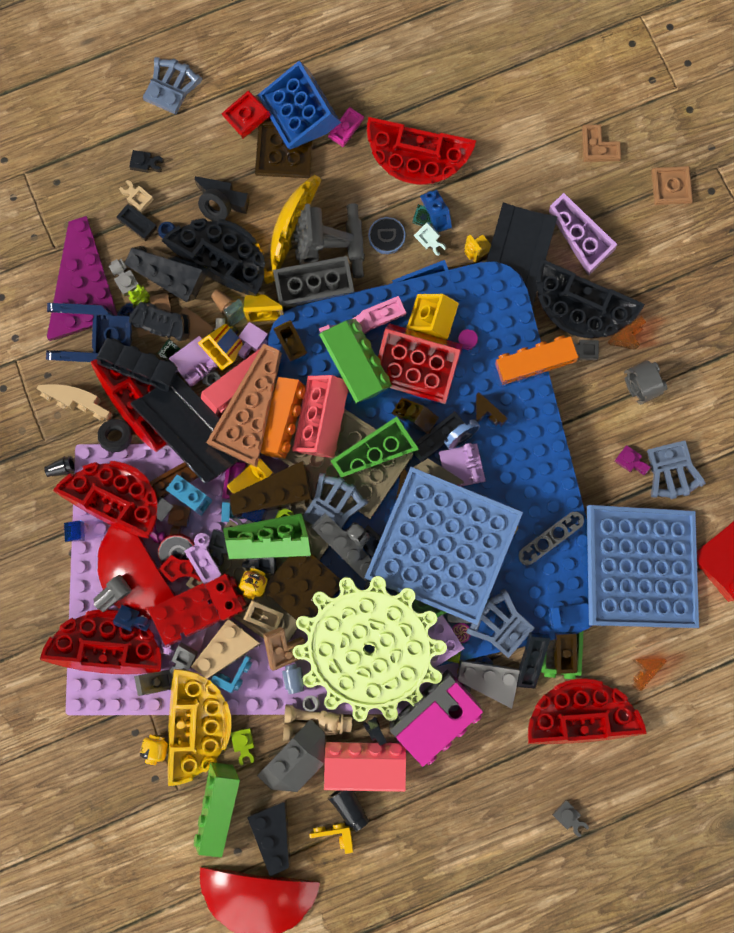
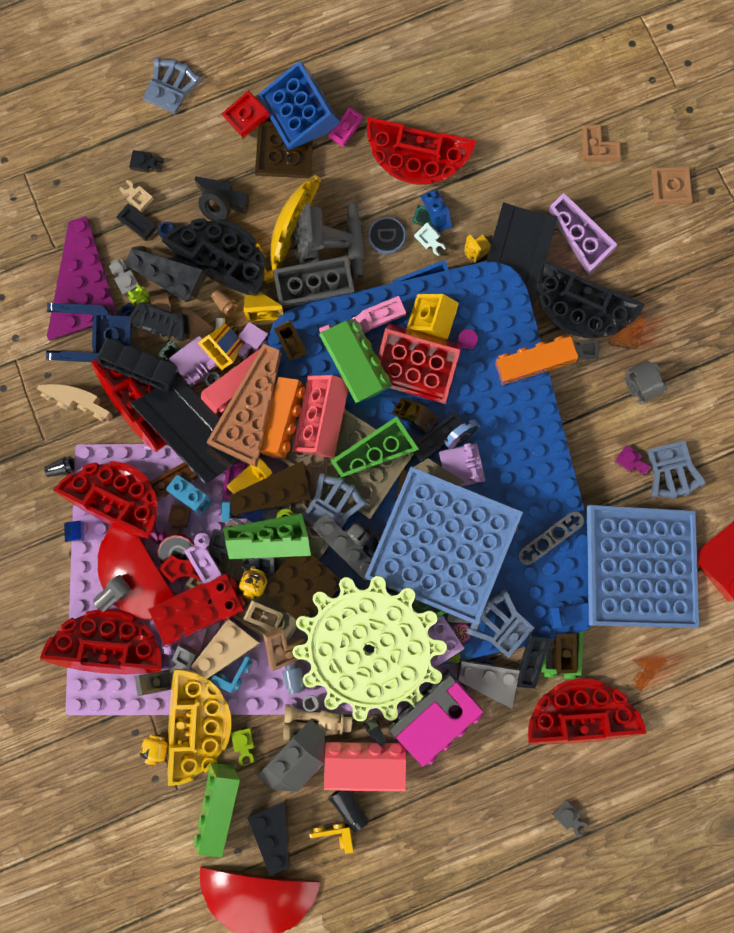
black tyre [97,419,132,453] -> none
dark blue plate [113,605,150,632] -> none
black slope [157,497,173,522] -> none
clear light blue tile [224,299,246,326] -> none
dark brown slope [476,392,508,427] -> none

